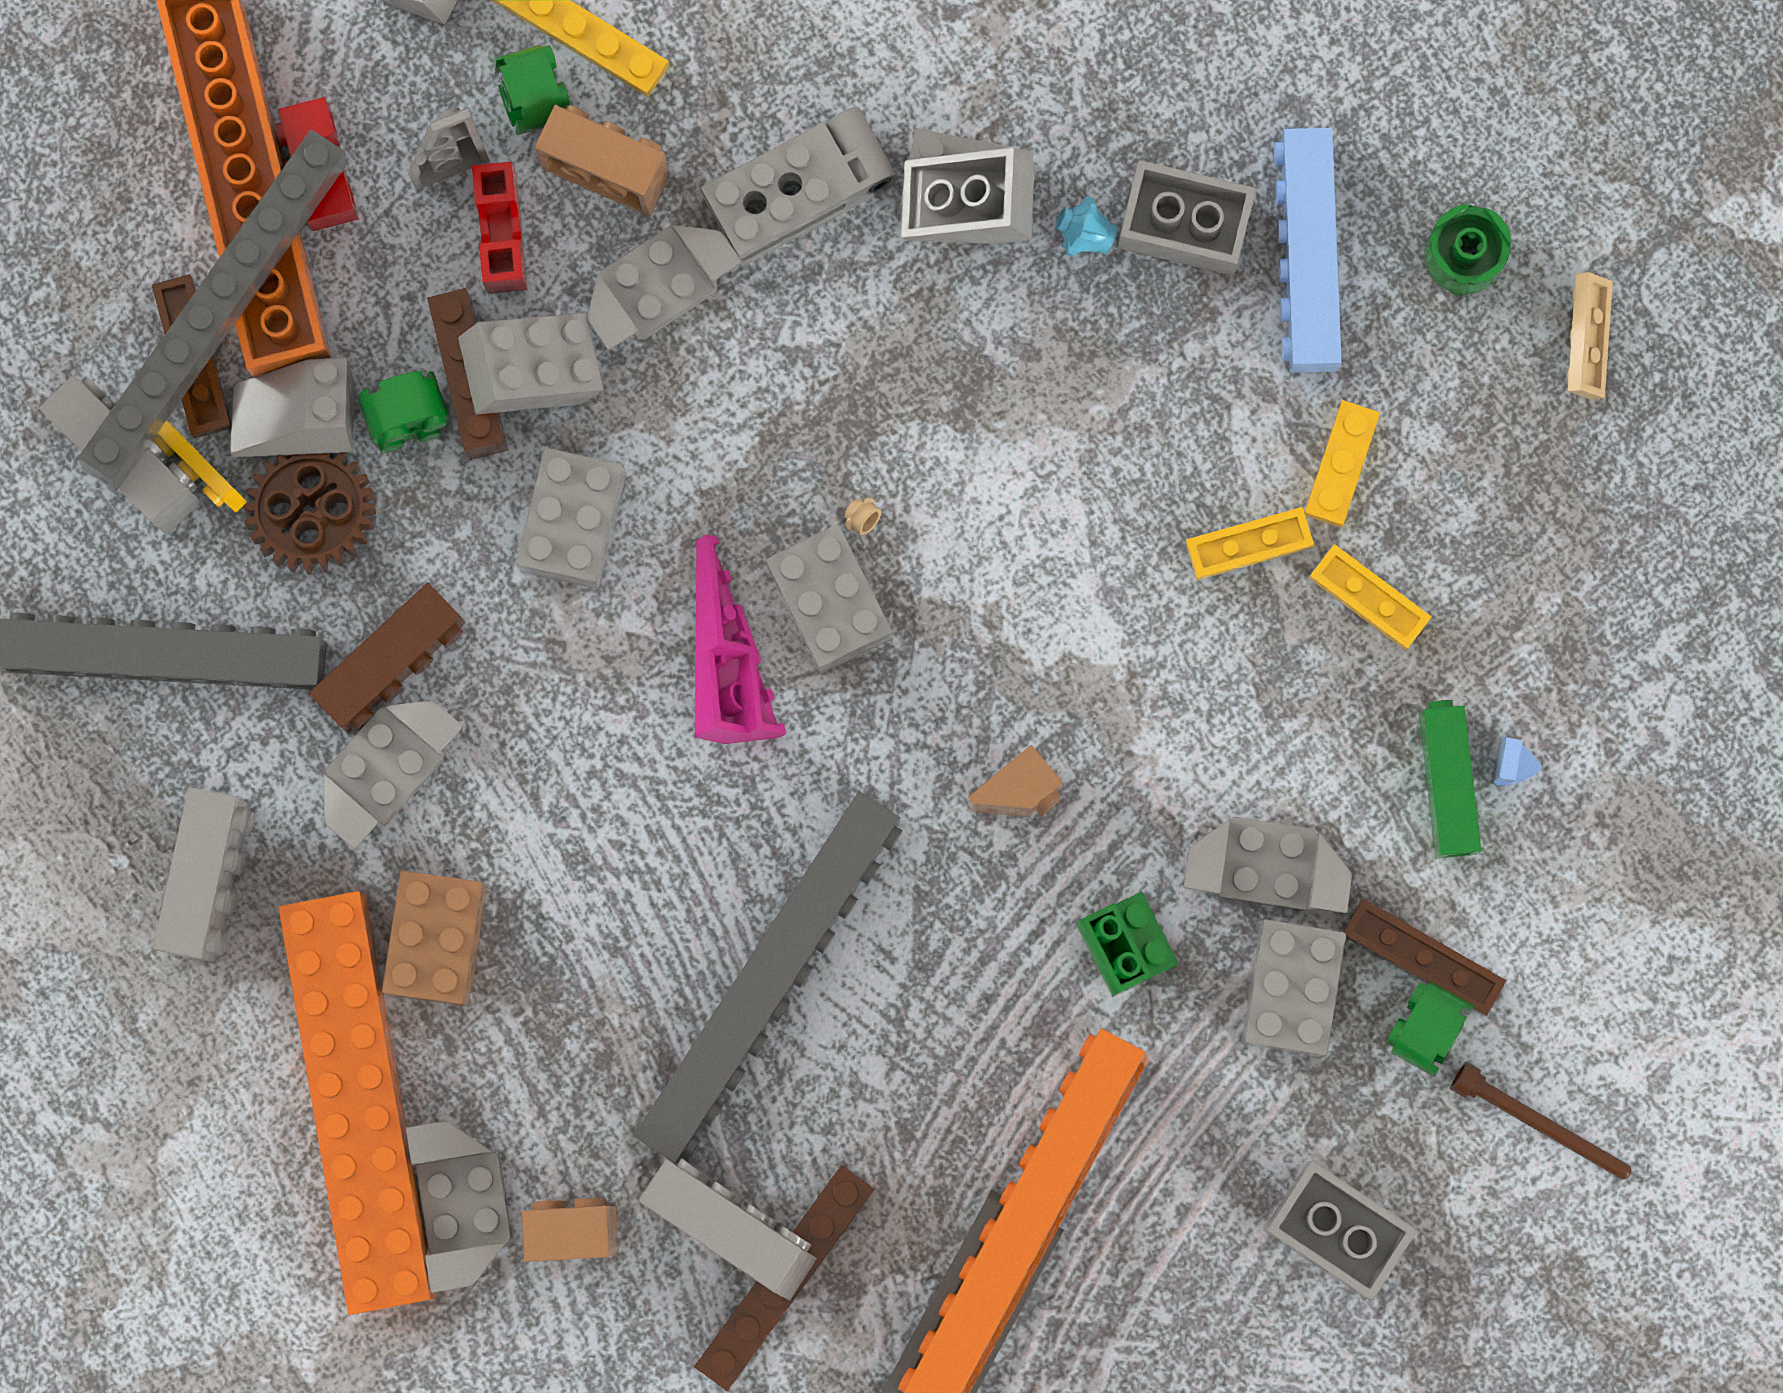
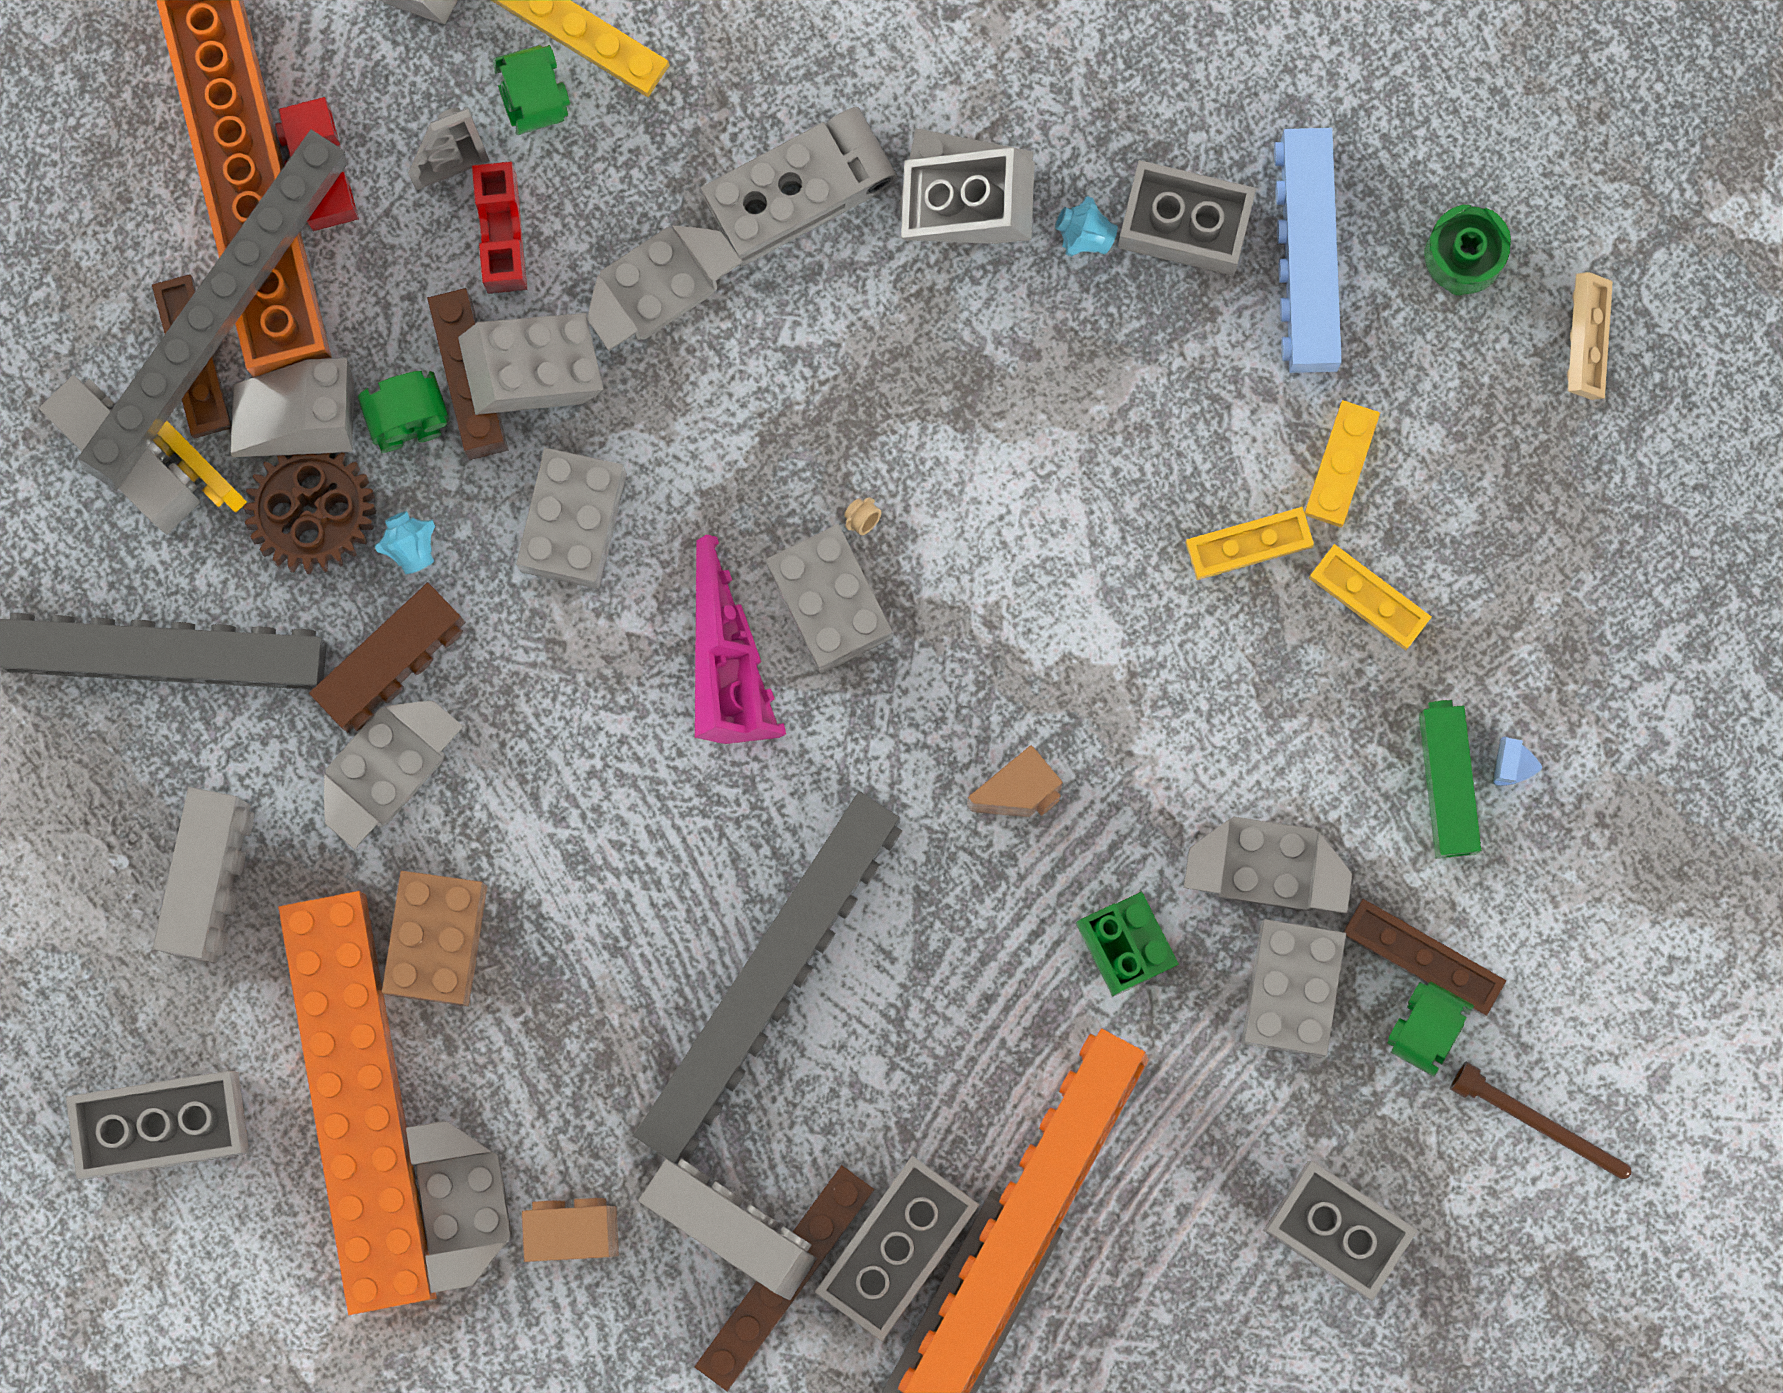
medium nougat brick [534,105,670,217] -> none
none -> light grey brick [66,1071,250,1180]
none -> medium azure rock [374,511,435,574]
none -> light grey brick [815,1156,980,1342]

